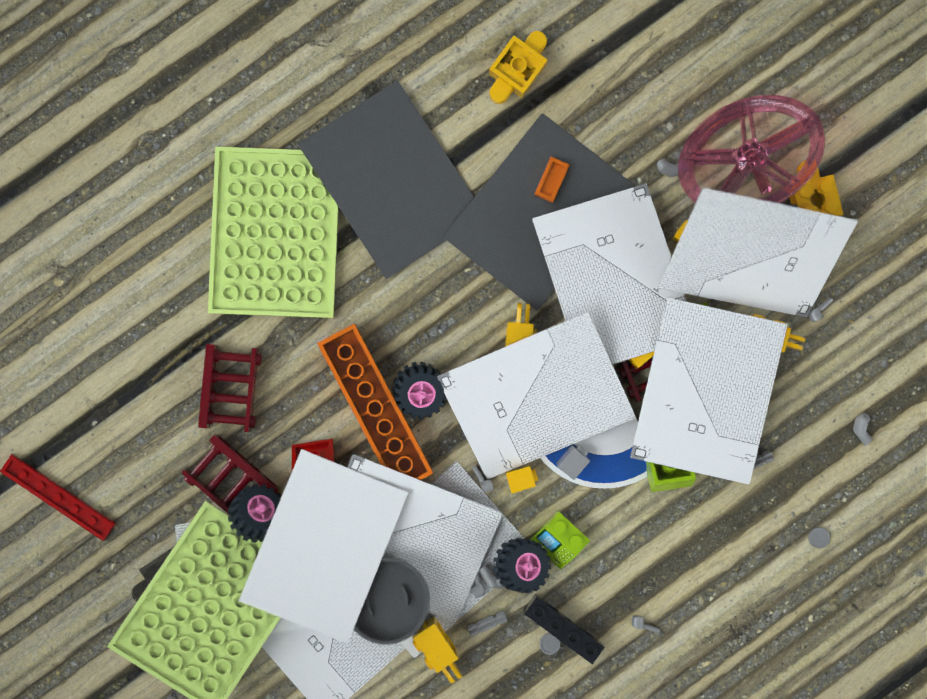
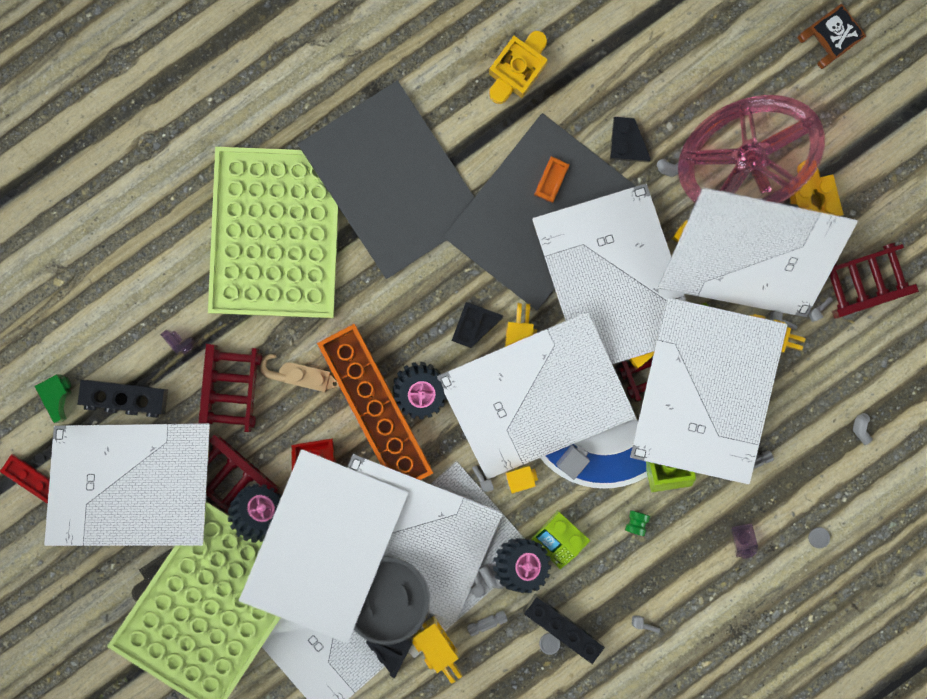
none -> green arch [34,374,72,423]
none -> white sticker [45,424,210,546]
none -> black brick [77,380,168,418]
none -> clear purple bracket [160,329,196,355]
none -> tan plate [259,354,339,392]
none -> black wing [366,639,413,679]
none -> black wing [451,302,503,348]
none -> black wing [610,117,651,162]
none -> green wheel [625,510,651,536]
none -> clear purple bracket [731,524,758,559]
none -> light grey hand [770,311,798,331]
none -> flag [797,3,866,69]
none -> dark red fence [829,242,919,319]

